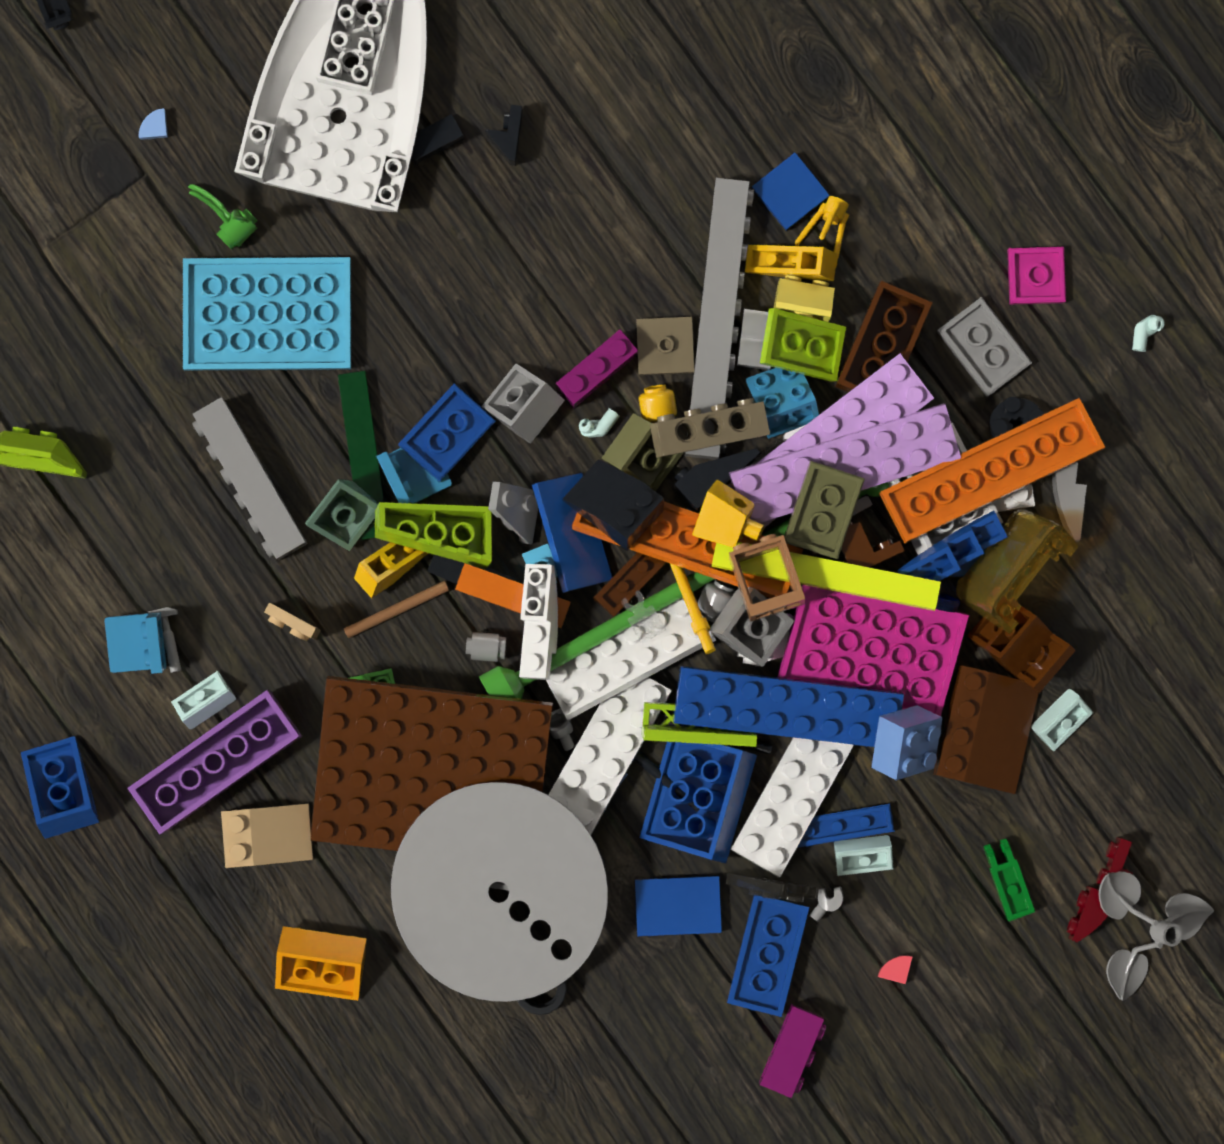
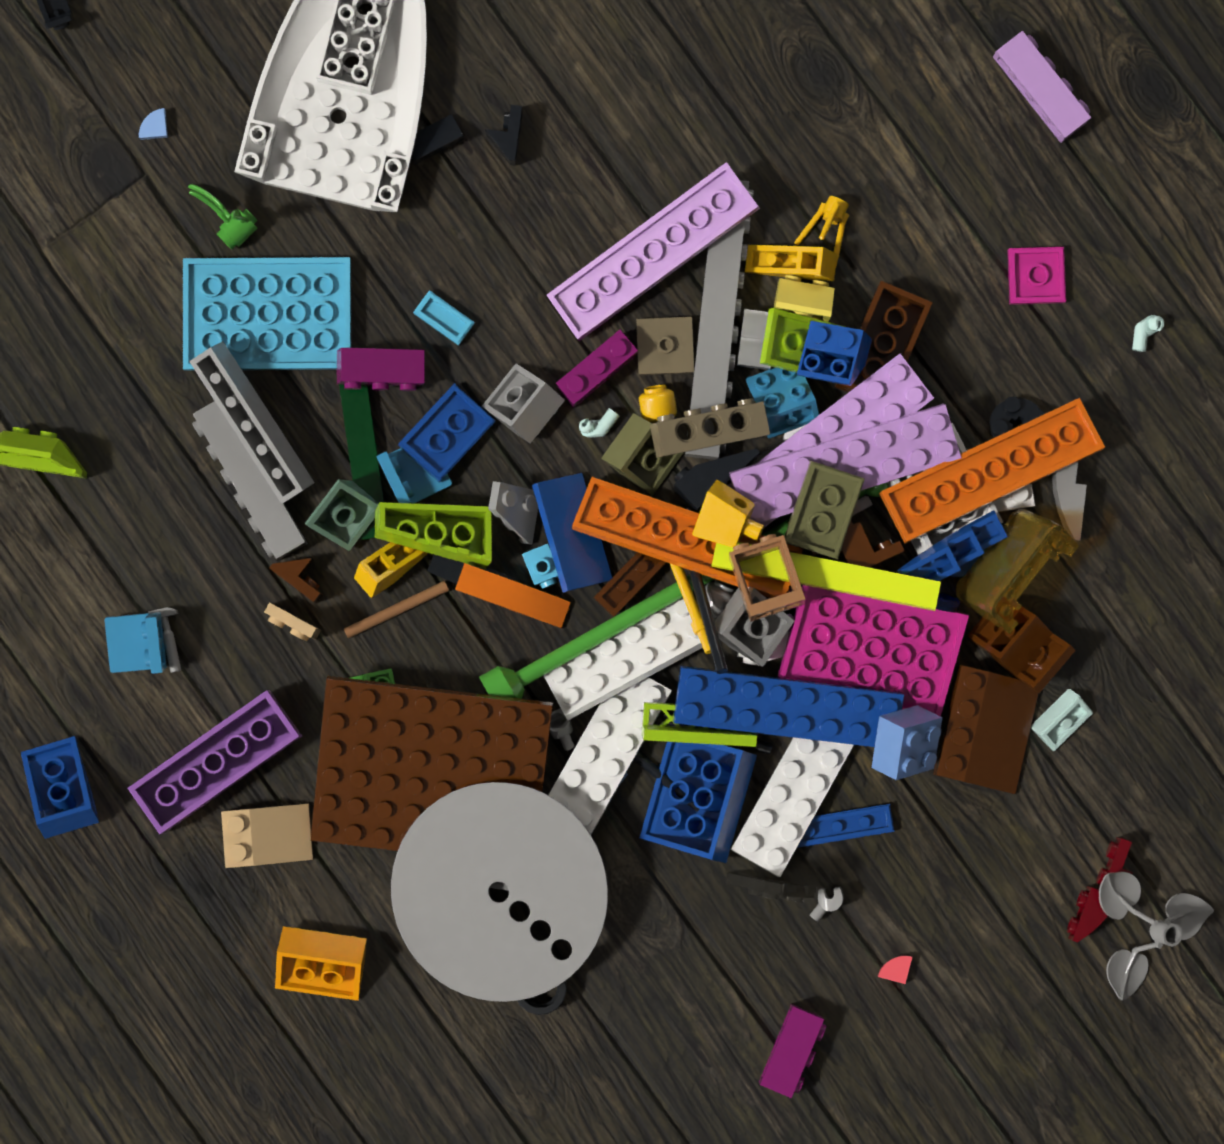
light aqua slope [171,671,236,729] -> none
light grey brick [466,632,506,662] -> none
white slope [519,564,558,680] -> none
black slope [563,459,664,551] -> none
clear plate [622,591,666,644] -> none
blue tile [635,876,722,936] -> none
blue plate [727,893,809,1017] -> none
blue tile [751,153,830,231] -> none
light aqua slope [834,835,893,876] -> none
light grey tile [937,297,1032,397] -> none
green hinge [983,838,1035,921] -> none
none -> light grey brick [189,341,315,504]
none -> reddish brown slope [269,558,323,603]
none -> magenta brick [337,348,424,391]
none -> medium azure tile [413,290,475,346]
none -> lavender plate [547,162,760,341]
none -> black bar [689,571,728,674]
none -> blue slope [797,321,872,386]
none -> lavender brick [993,31,1091,143]

